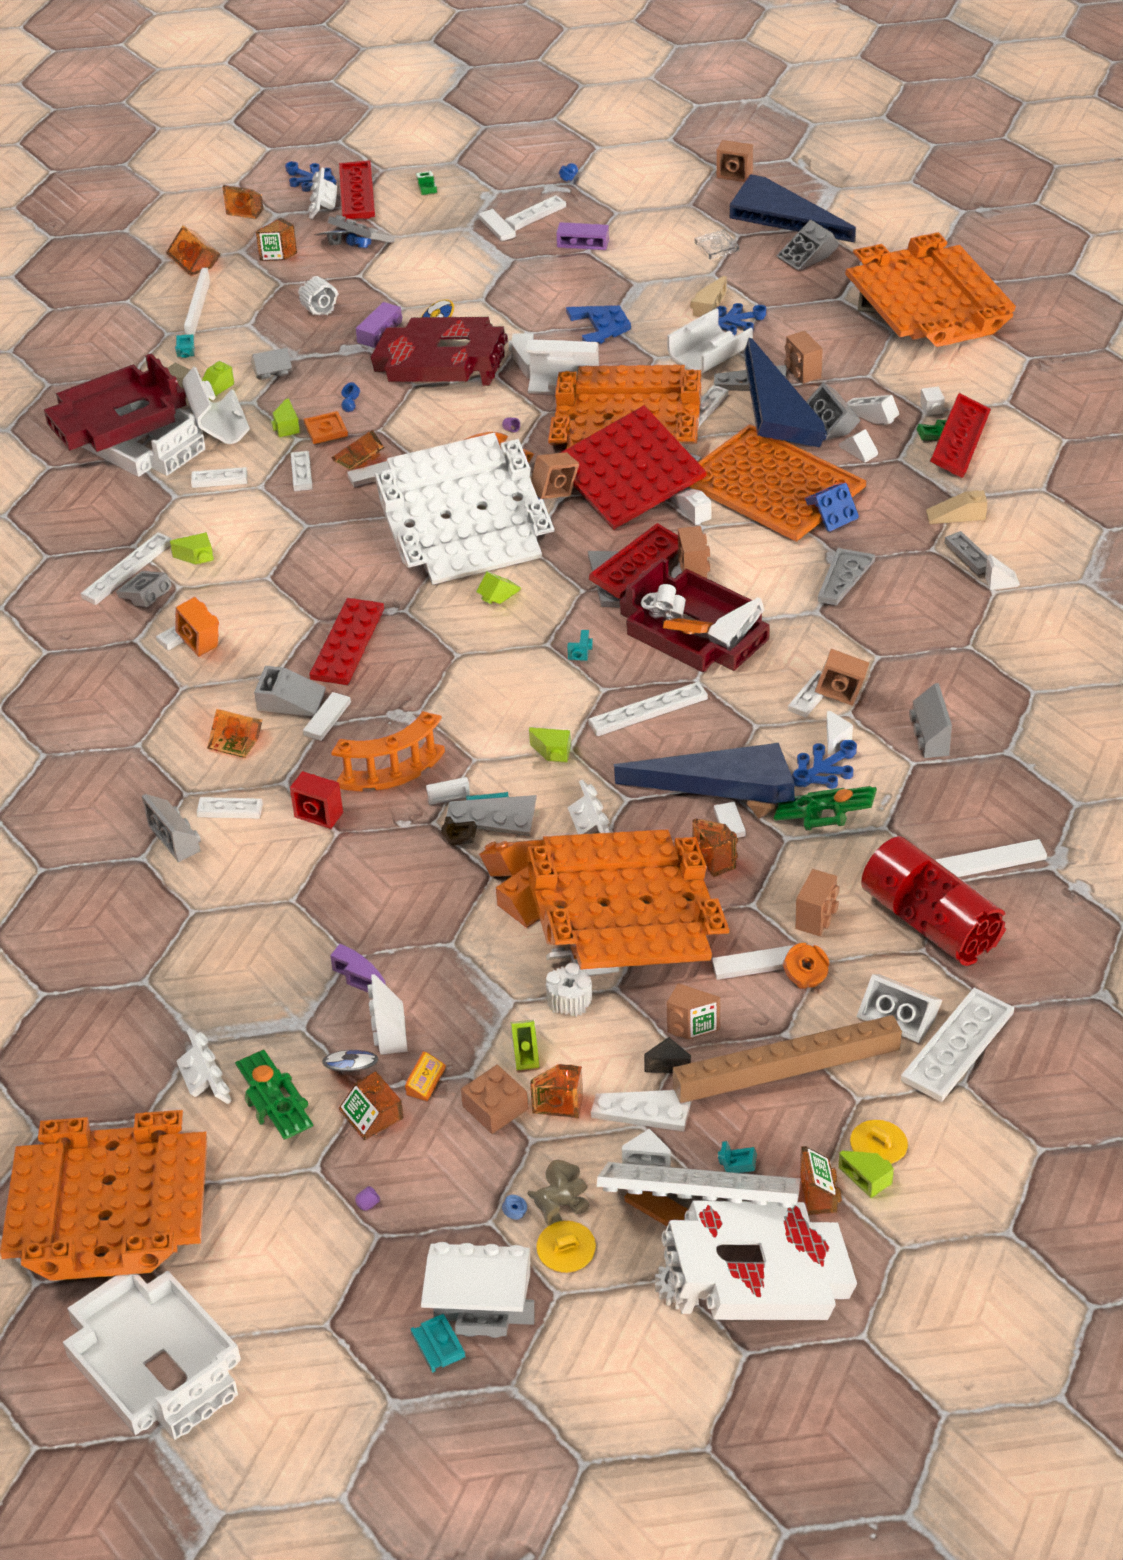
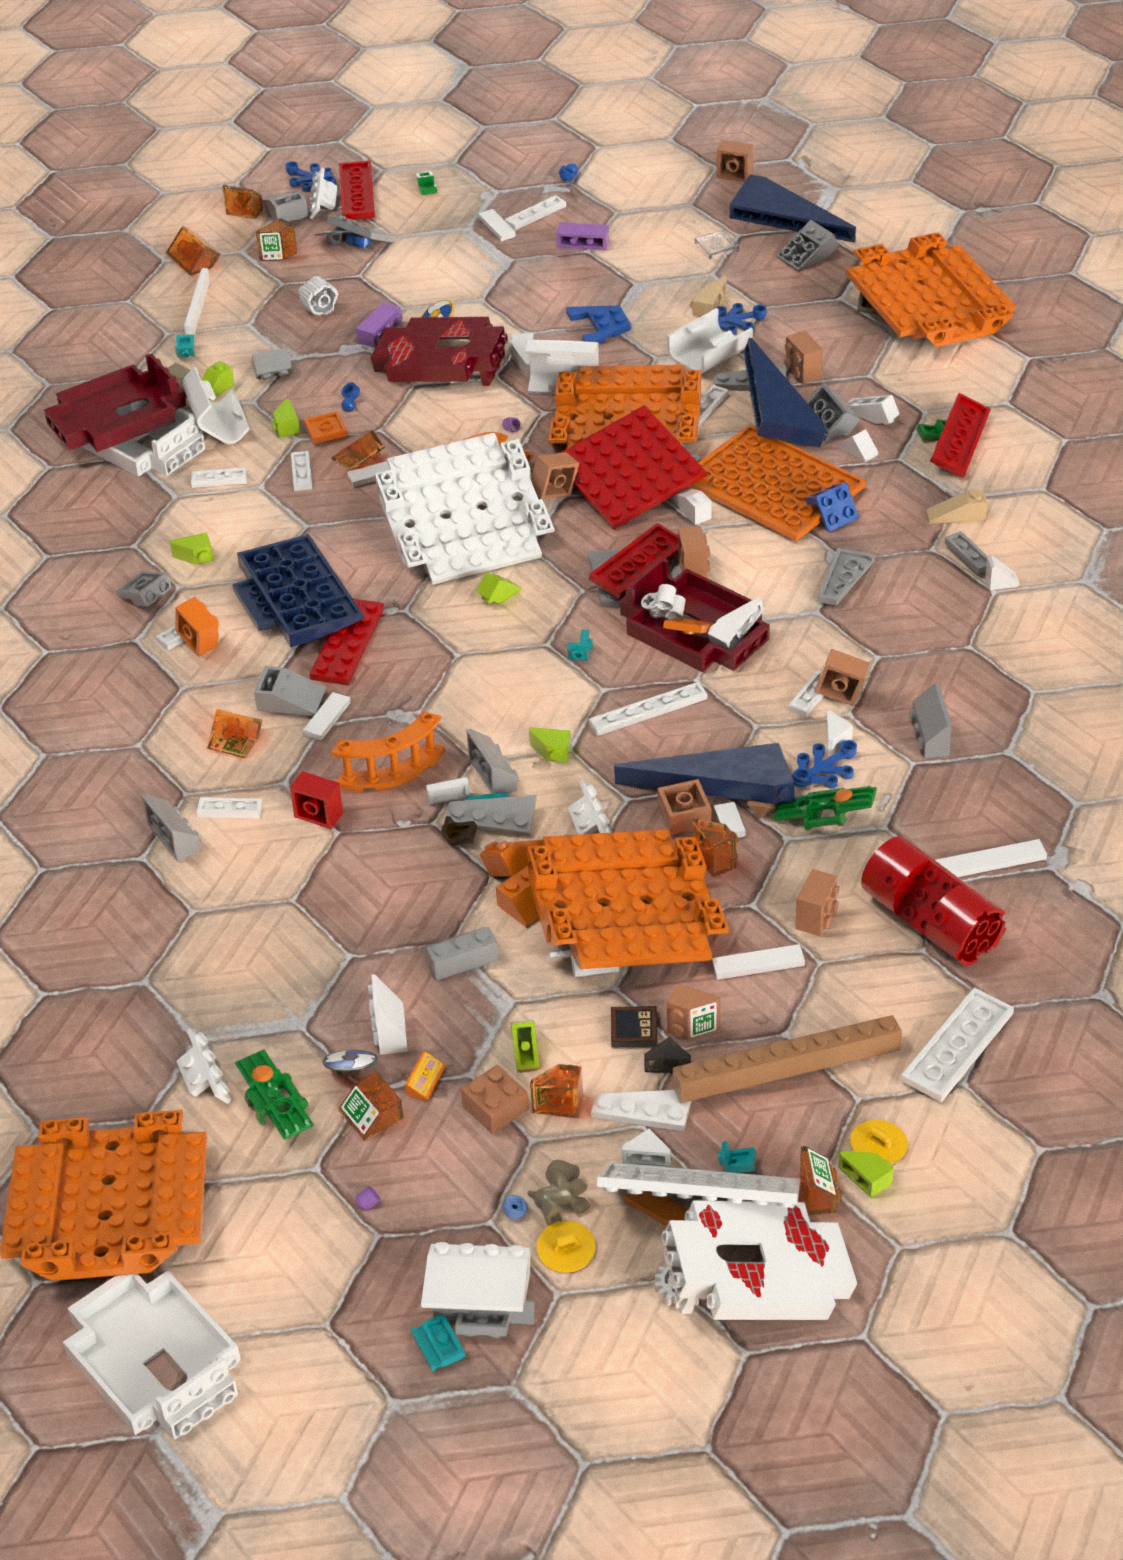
white tile [81,532,172,605] -> none
medium lavender slope [330,944,386,992] -> none
white brick [546,963,592,1017] -> none
orange plate [783,943,829,989] -> none
white slope [856,974,942,1043] -> none
white brick [920,386,945,416] -> none
none -> dark blue slope [232,534,364,647]
none -> light grey slope [260,191,308,225]
none -> light grey slope [421,927,499,981]
none -> light grey slope [466,729,519,794]
none -> tile [611,1006,658,1047]
none -> nougat brick [658,779,711,835]

